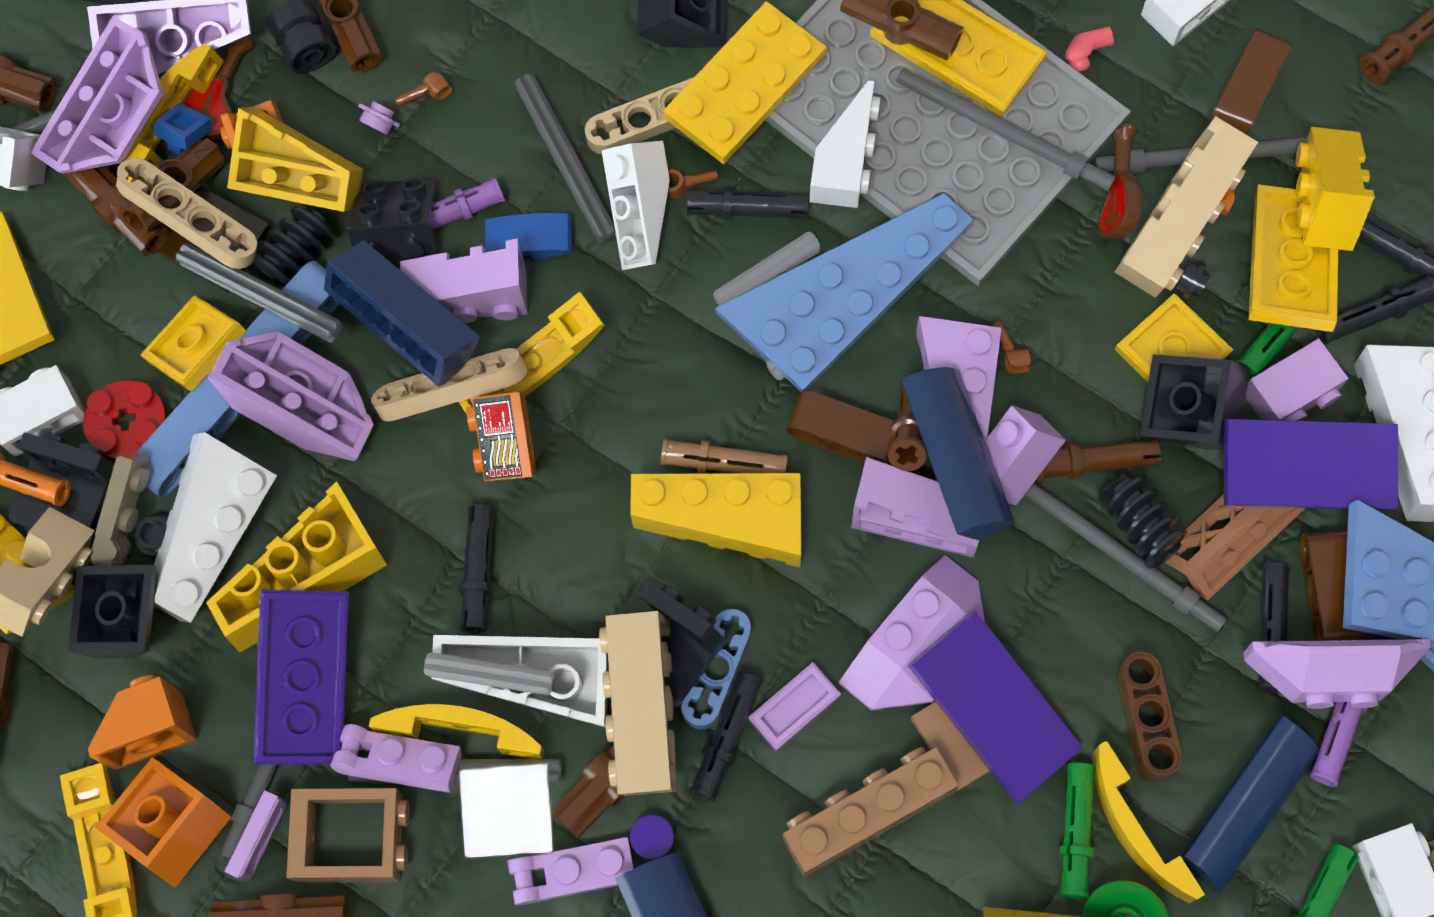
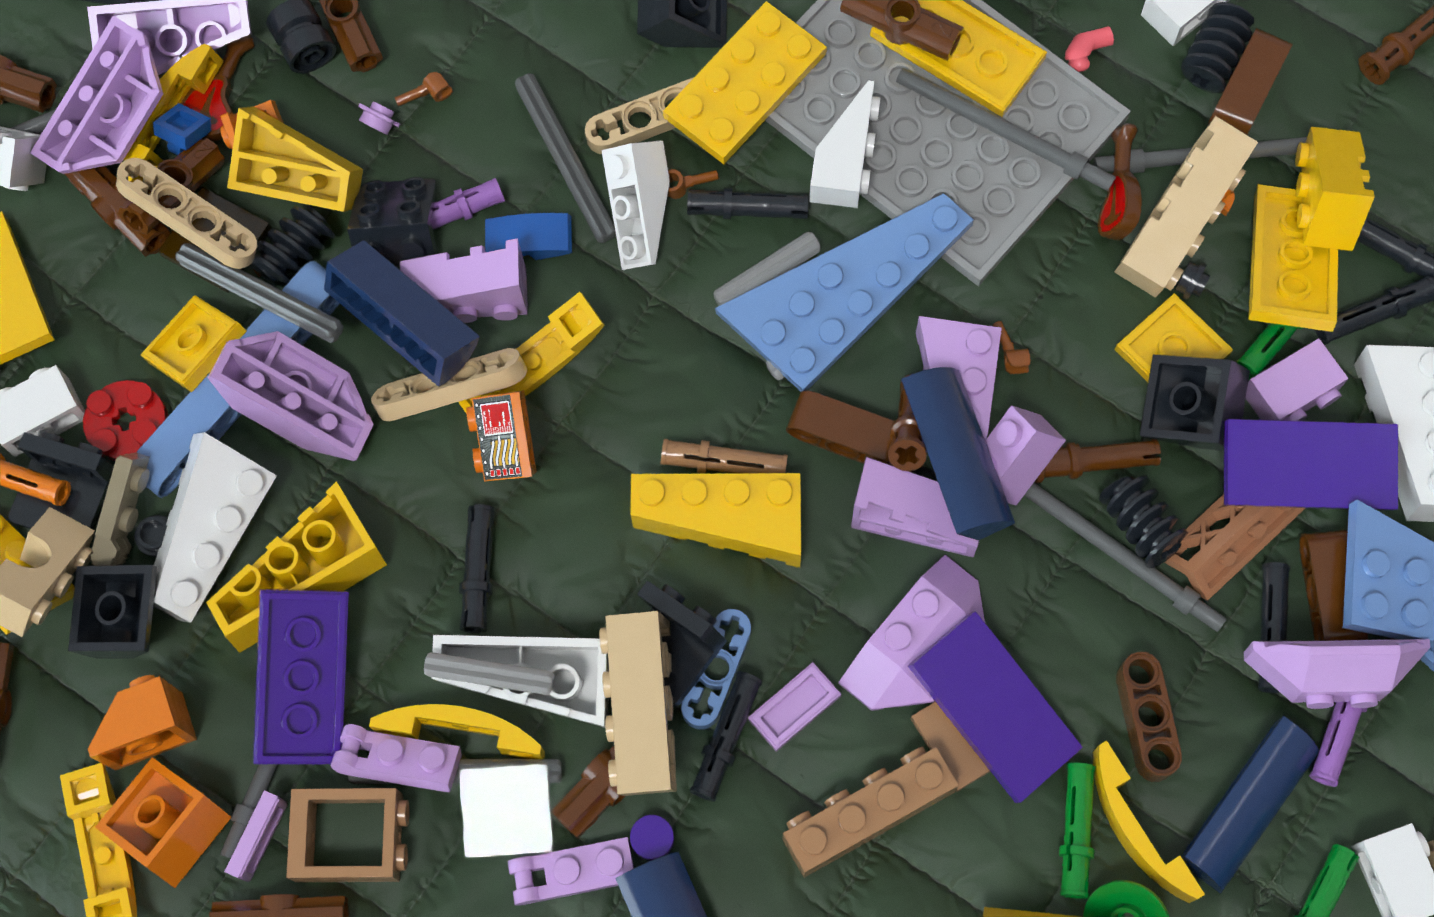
none -> black piece [1181,2,1254,93]

